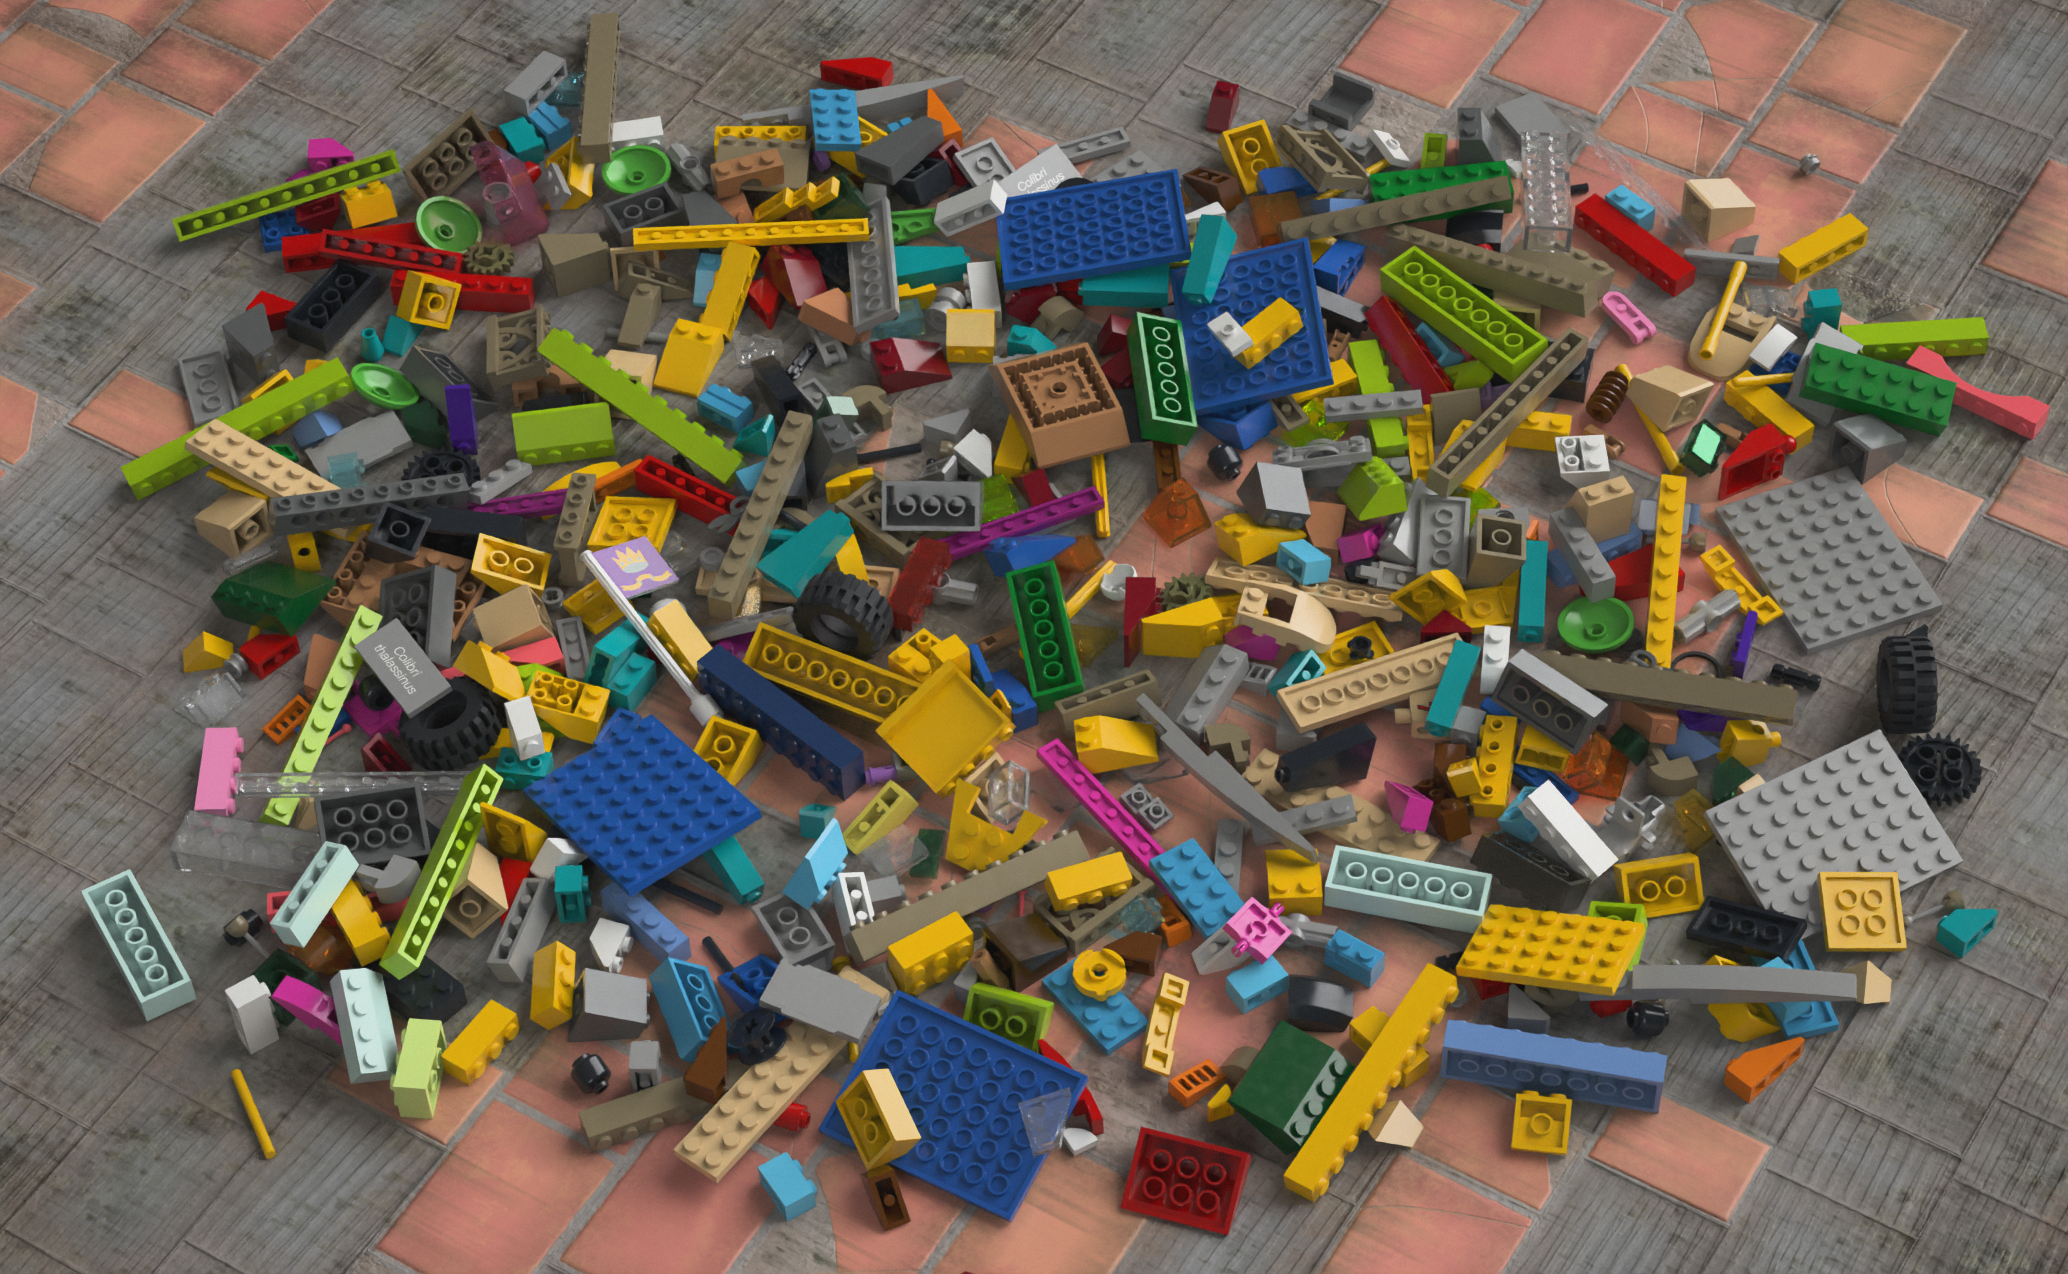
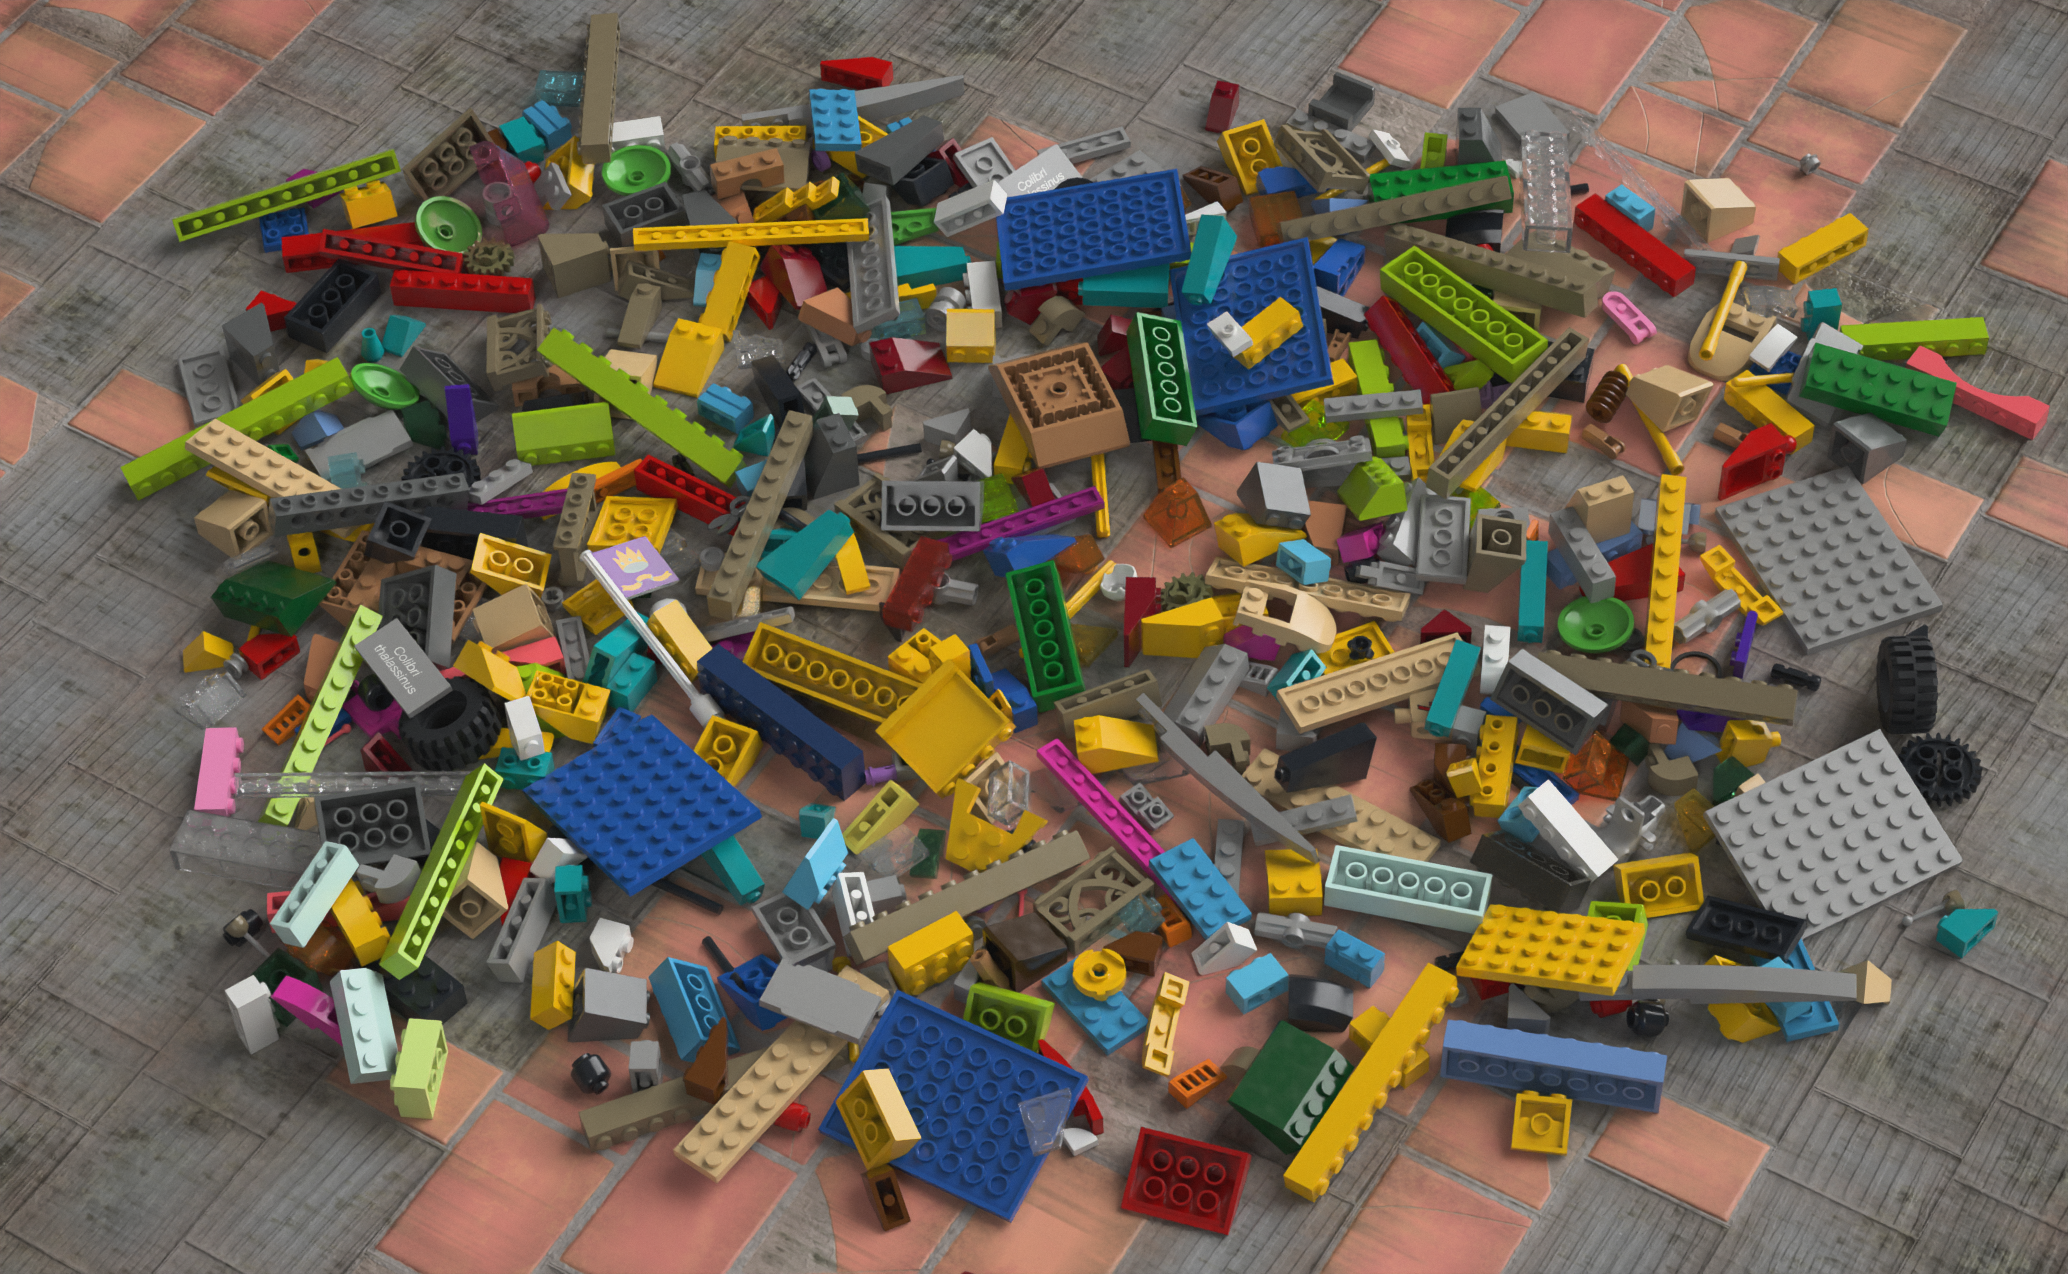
light aqua brick [81,869,197,1021] -> none
yellow bar [231,1069,276,1159] -> none
dark red slope [295,192,341,232] -> none
dark pink slope [307,138,355,172] -> none
yellow slope [396,270,461,330] -> none
yellow brick [441,999,520,1086] -> none
light grey brick [504,51,568,116] -> none
medium blue brick [600,882,691,963] -> none
black piece [727,1008,787,1065] -> none
medium azure brick [758,1152,817,1222] -> none
black tyre [793,571,894,662] -> none
yellow slope [825,467,873,504] -> none
orange slope [927,88,963,147] -> none
teal slope [1007,324,1058,356] -> none
yellow brick [1044,851,1133,912] -> none
black head [1207,444,1243,481] -> none
yellow slope [1207,1084,1234,1122] -> none
plate [1222,897,1292,965] -> none
tan slope [1367,1100,1424,1150] -> none
dark pink slope [1384,780,1433,834] -> none
yellow slope [1388,569,1468,626] -> none
yellow wing [1450,568,1520,634] -> none
white slope [1554,435,1610,489] -> none
clear green brick [1679,419,1728,478] -> none
orange slope [1724,1037,1805,1103] -> none
yellow plate [1817,872,1907,952] -> none

